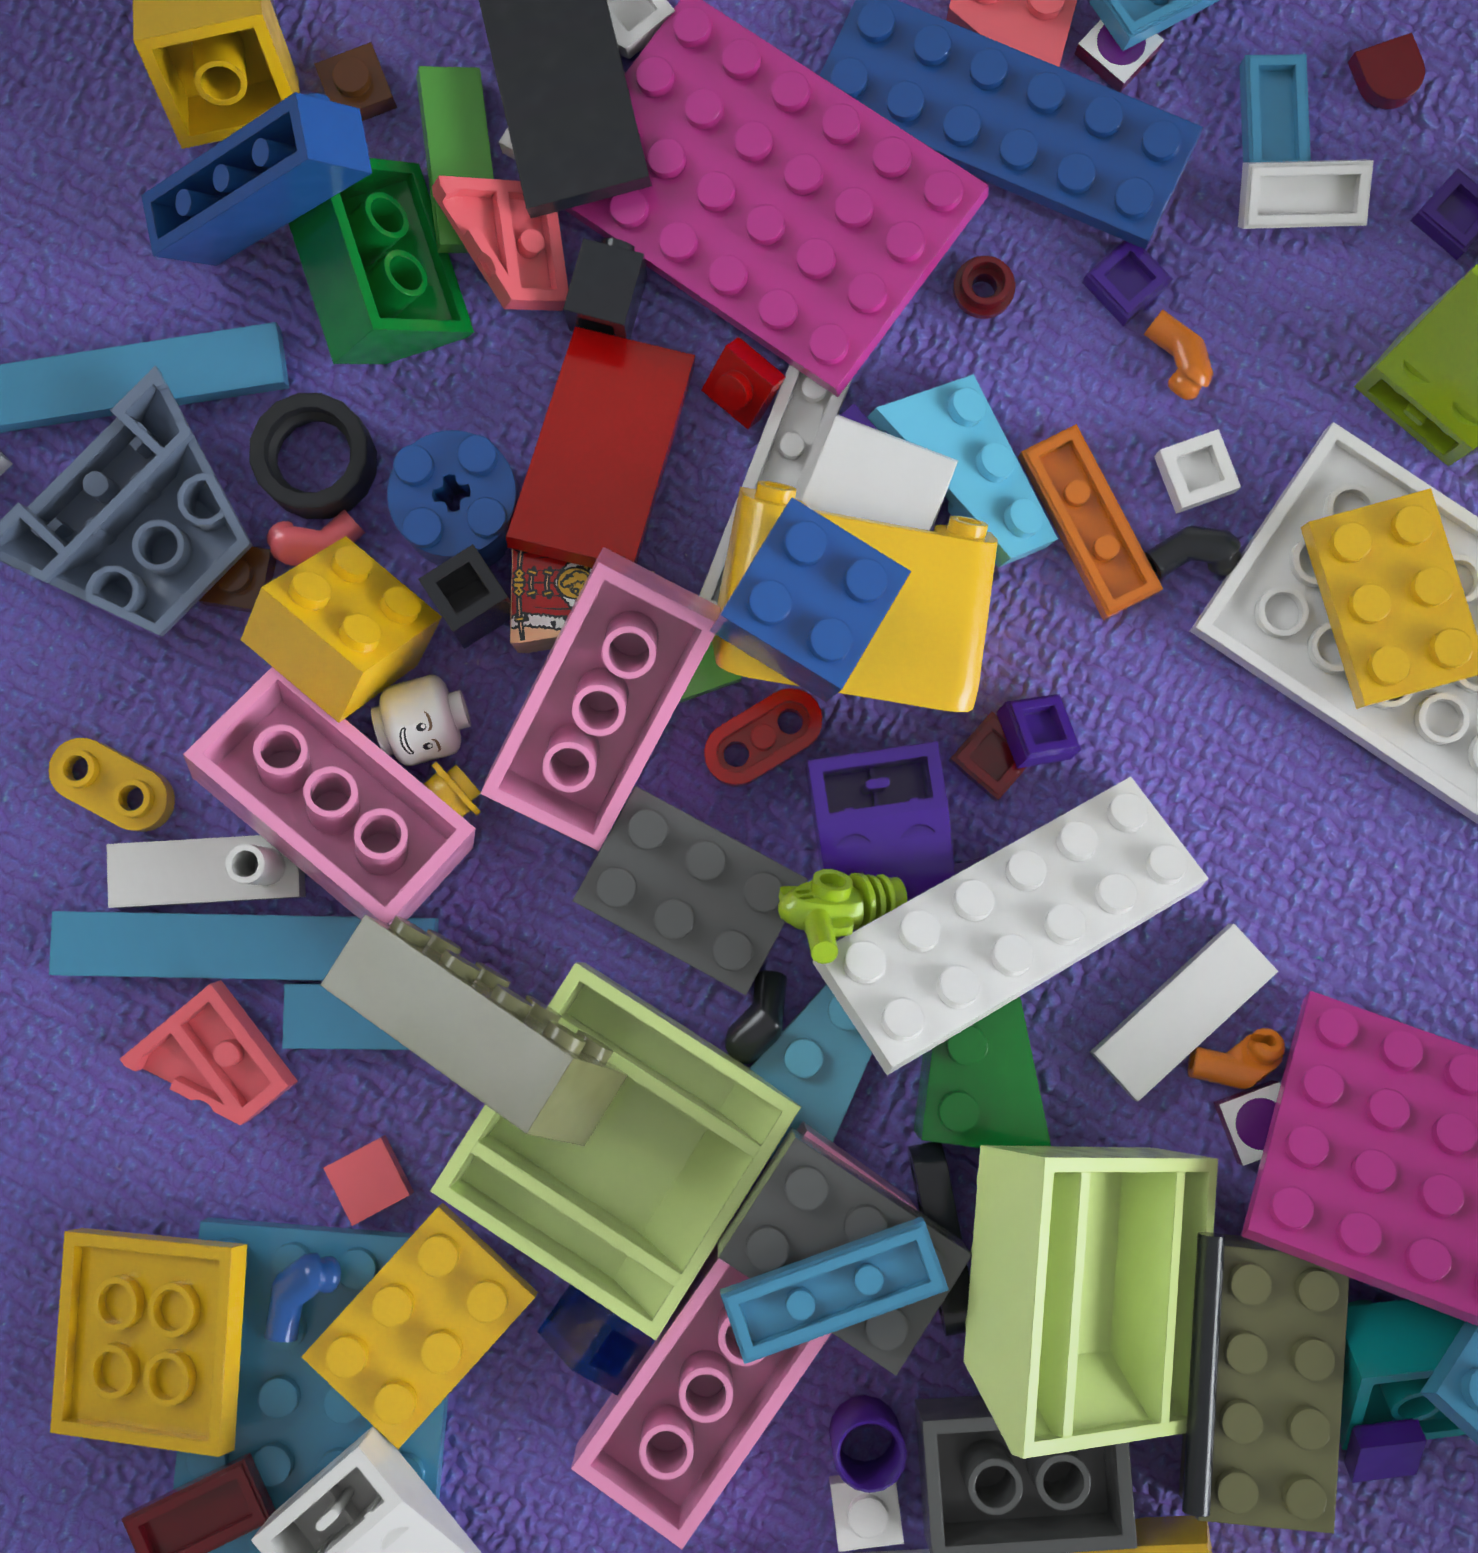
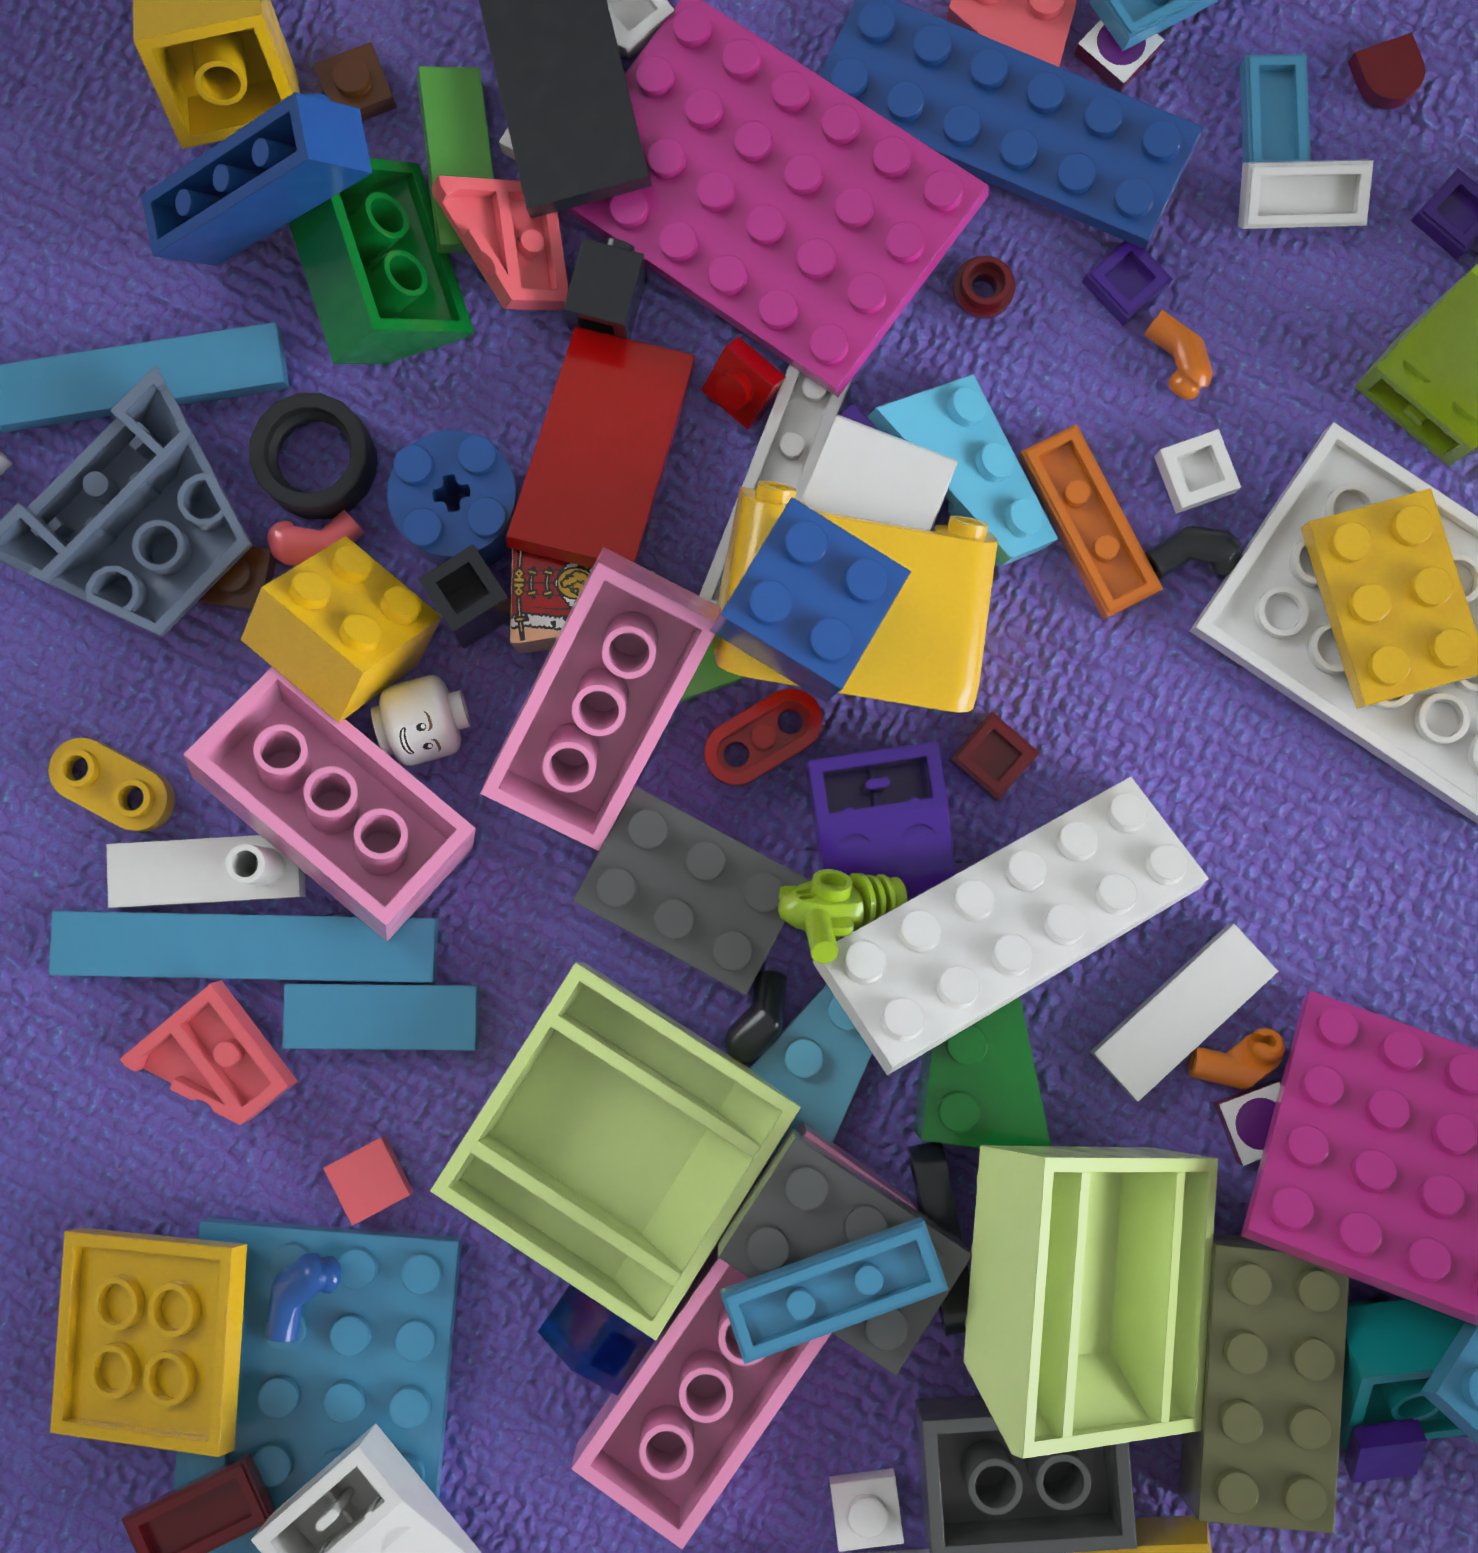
yellow plate [301,1203,538,1449] -> none
brick [320,915,628,1146] -> none
yellow plate [424,761,481,817] -> none
dark purple piece [829,1395,907,1493] -> none
dark purple tile [996,694,1081,768] -> none
black bar [1182,1232,1225,1517] -> none

